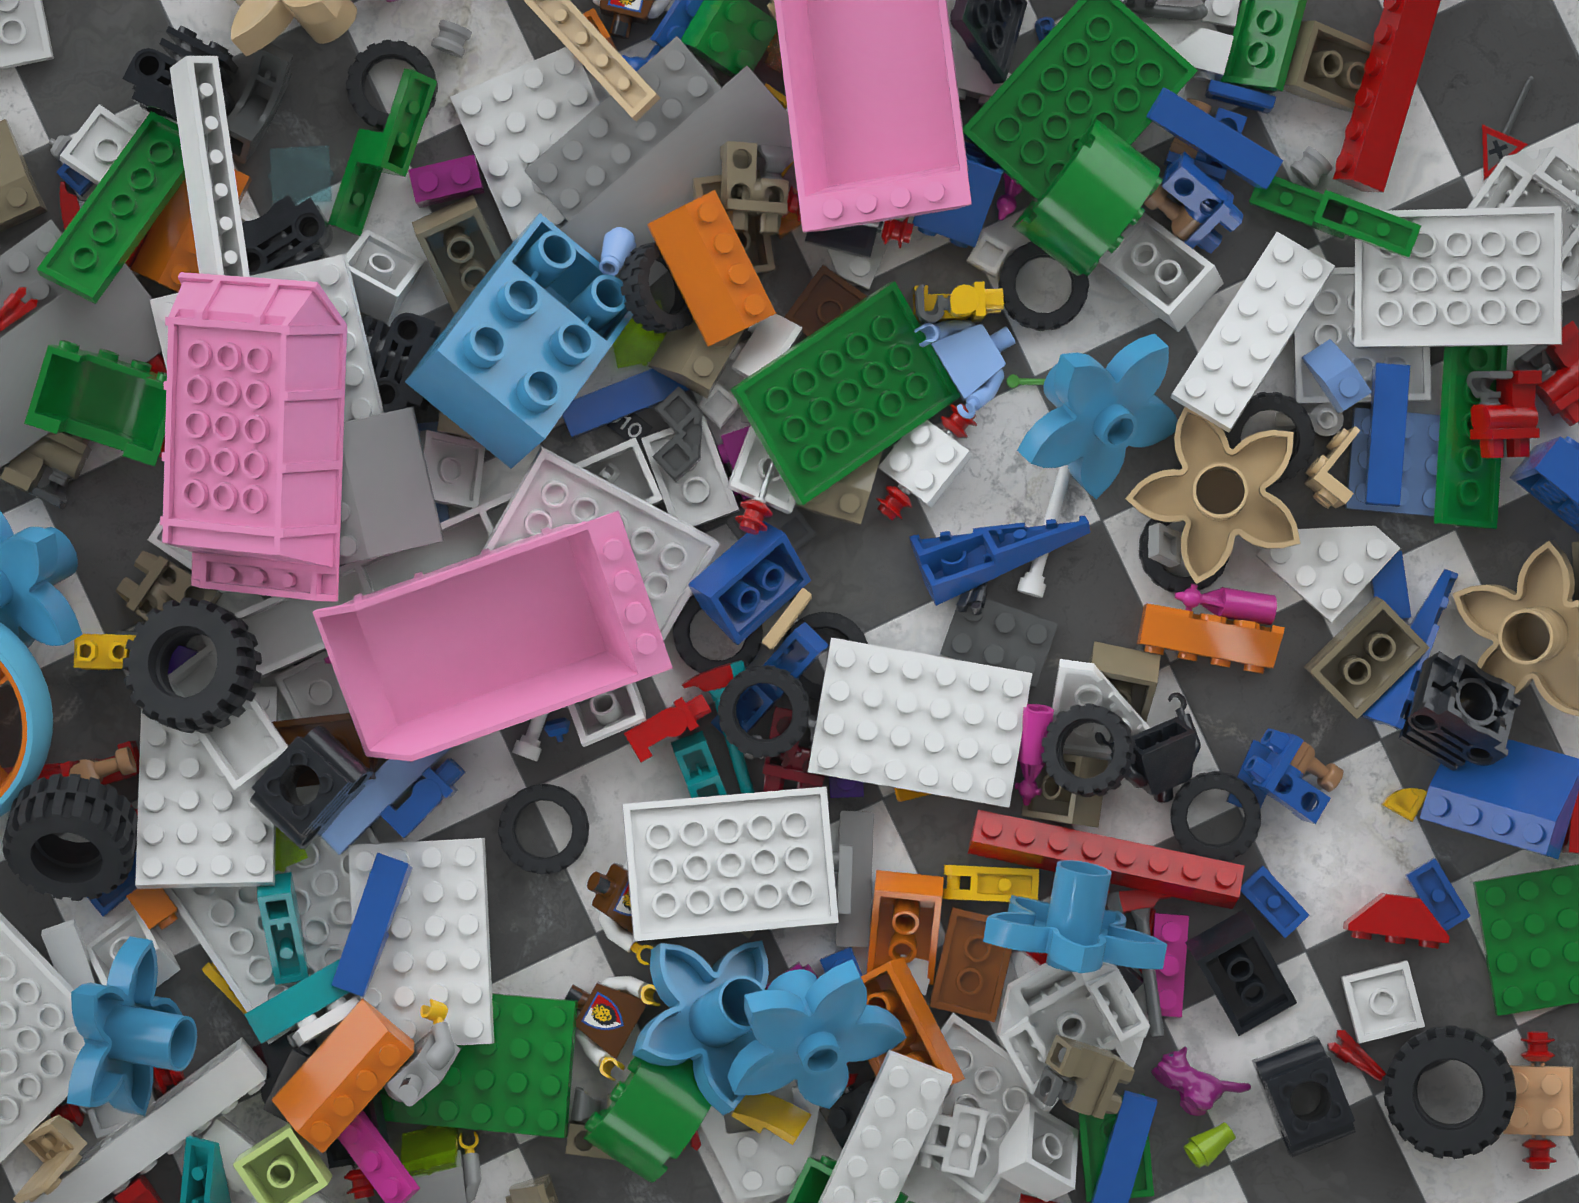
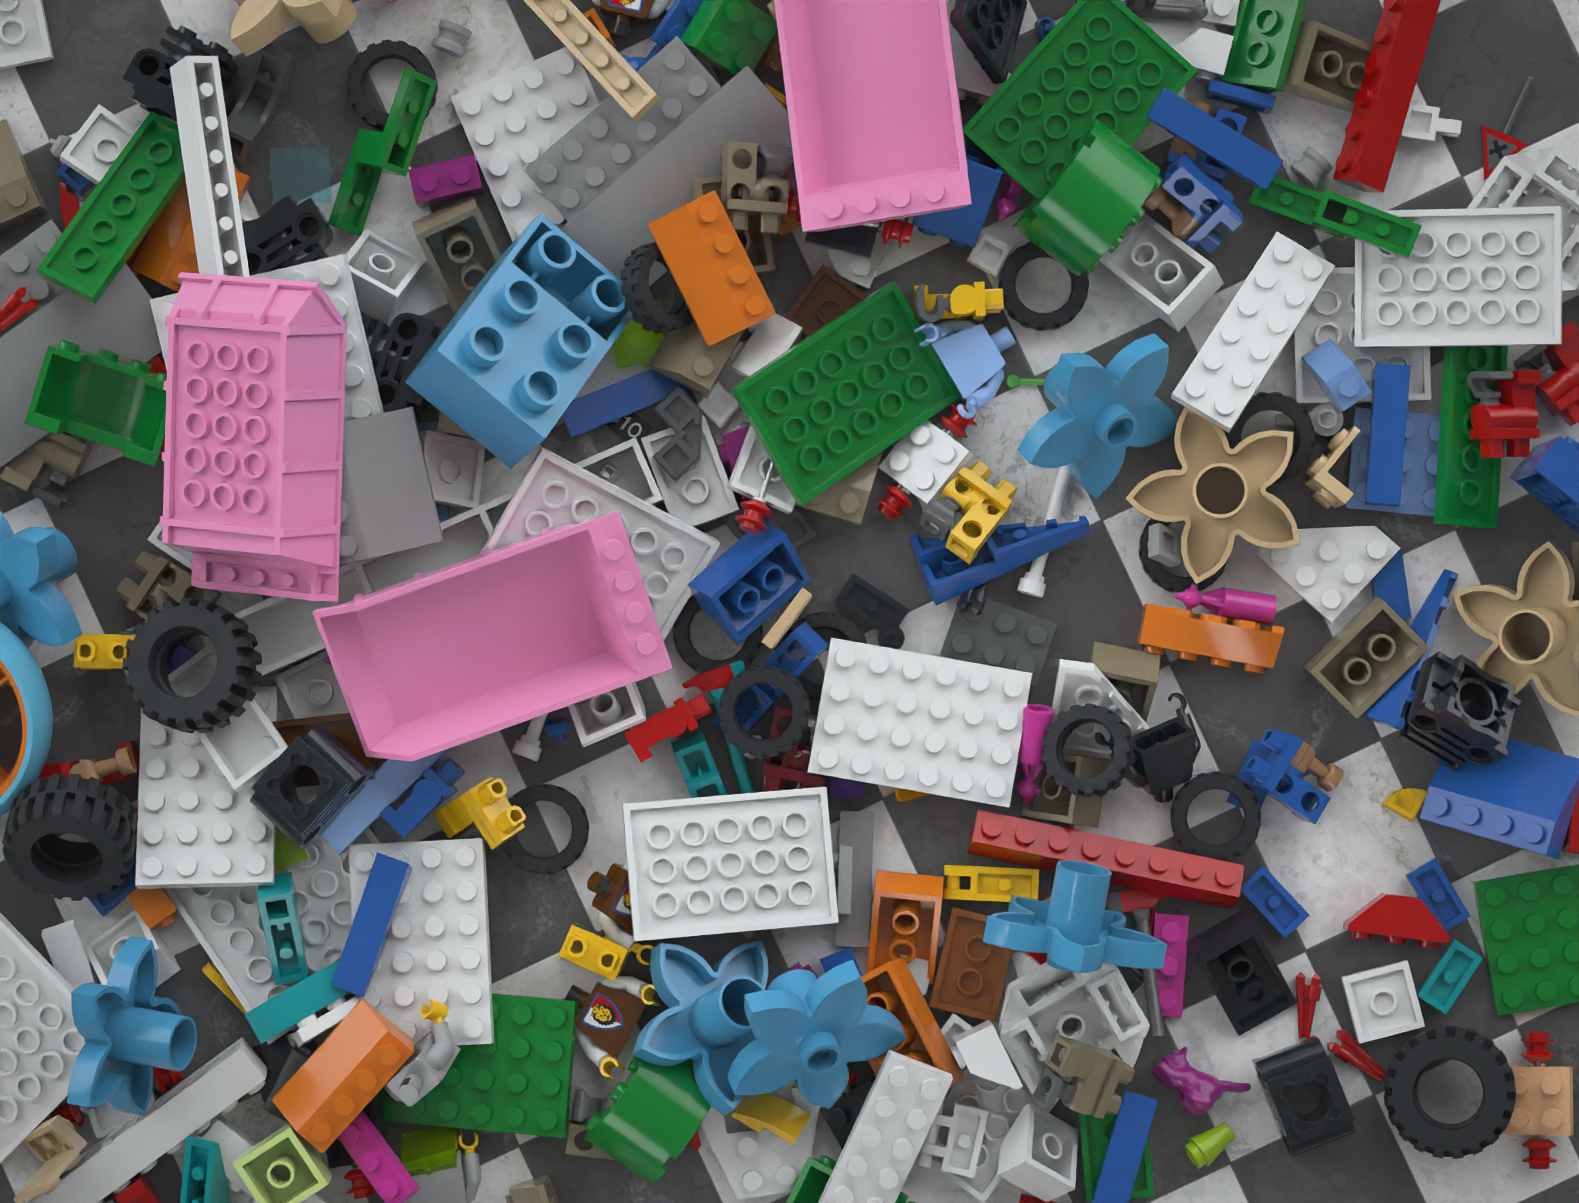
light blue cone [599,227,636,276] -> none
none -> yellow hips [432,776,526,856]
none -> yellow hips [558,922,630,981]
none -> black hinge [835,573,910,650]
none -> yellow hips [919,461,1017,565]
none -> white slope [950,1020,1023,1090]
none -> red piece [1296,972,1322,1039]
none -> white plate [1400,103,1462,143]
none -> teal plate [1416,939,1483,1015]

